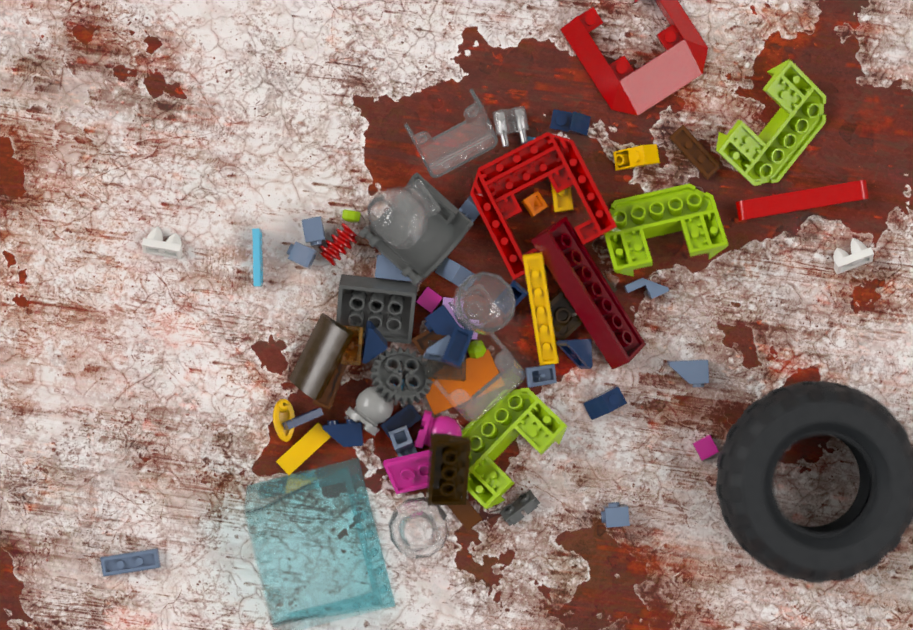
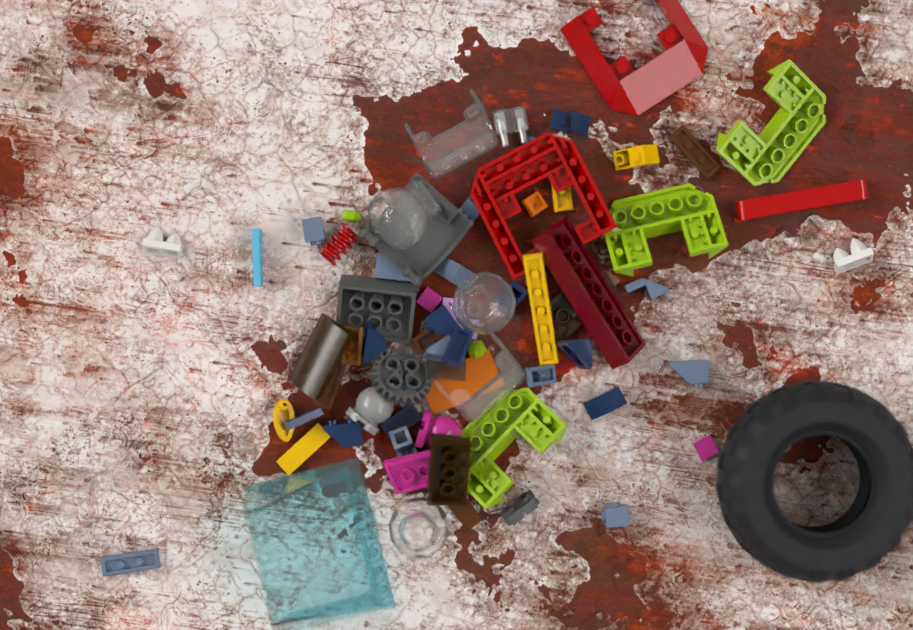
sand blue slope [287,242,318,269] -> none

